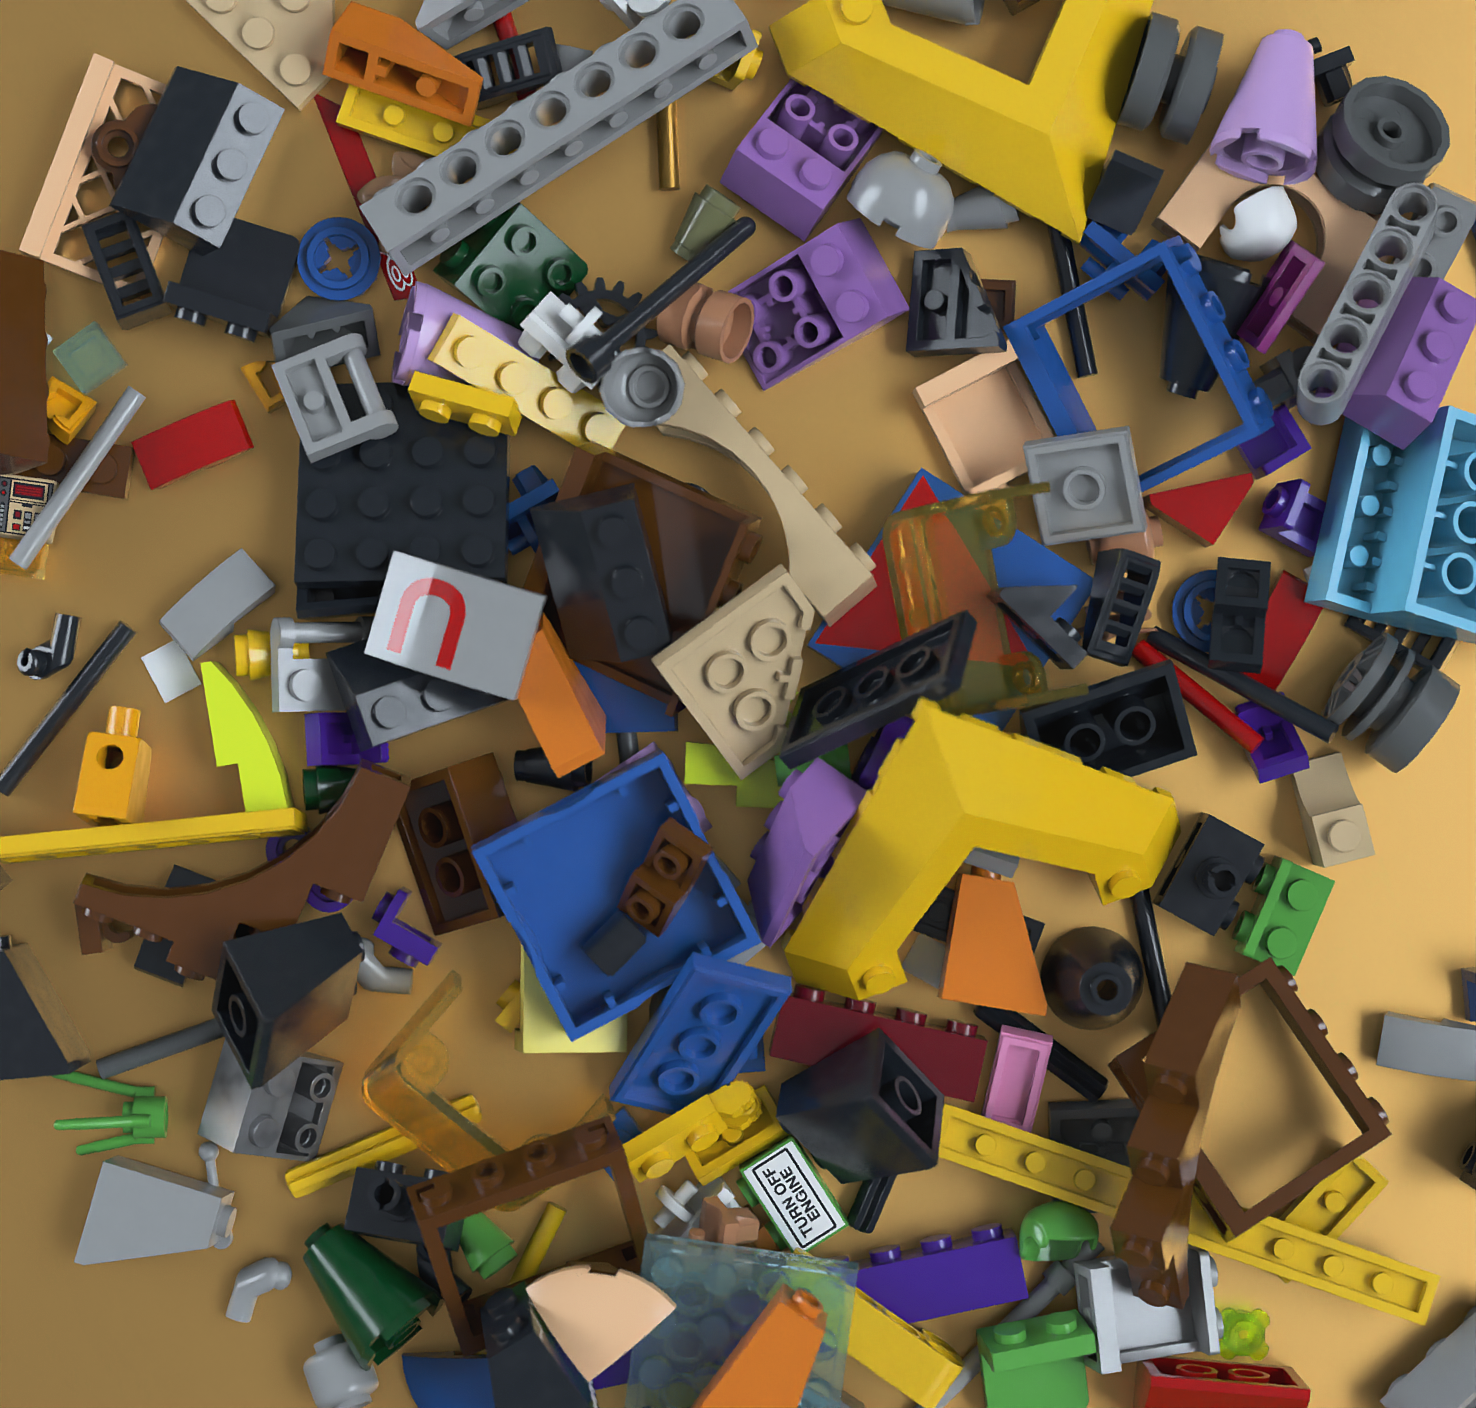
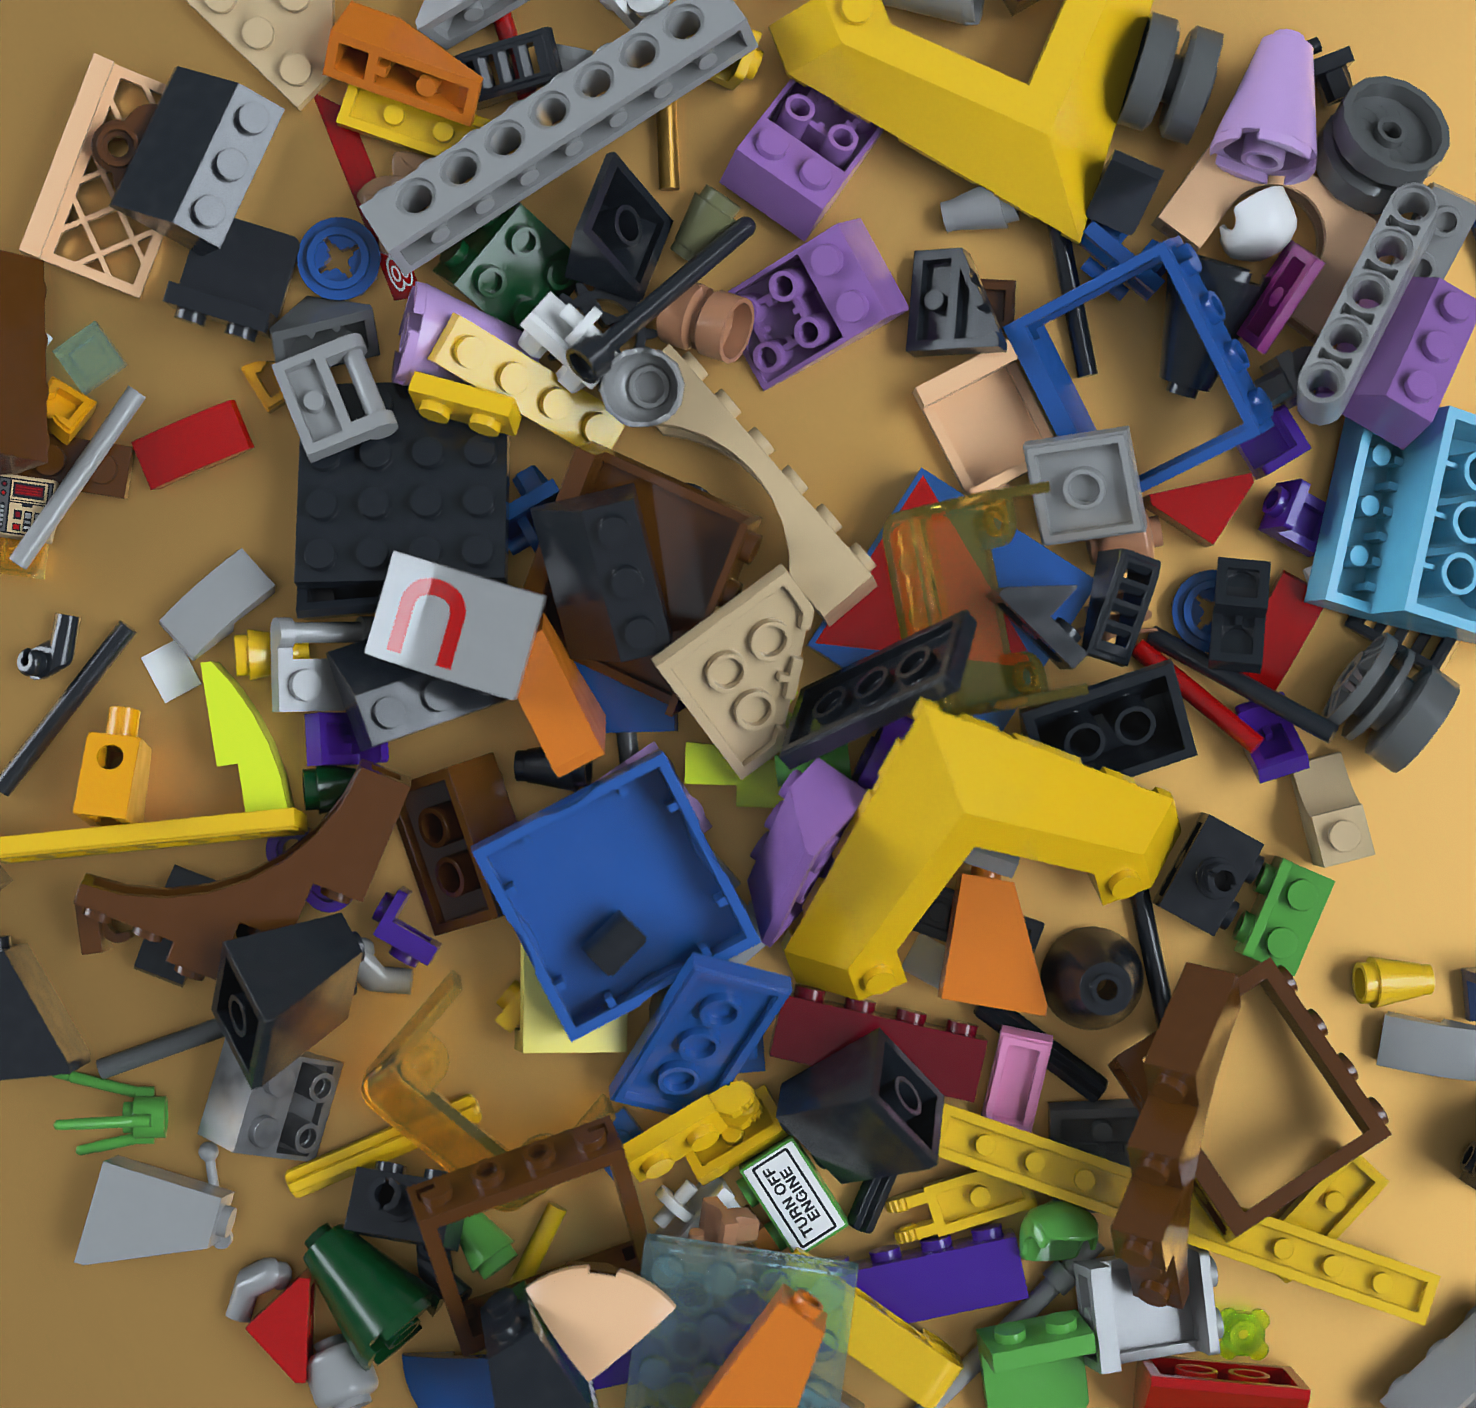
black slope [81,212,171,330] -> none
reddish brown slope [617,817,713,938] -> none
light grey cylinder [847,149,954,249] -> none
none -> red slope [245,1269,316,1383]
none -> black slope [565,151,673,301]
none -> yellow hinge [885,1169,1038,1244]
none -> yellow cone [1352,956,1435,1008]

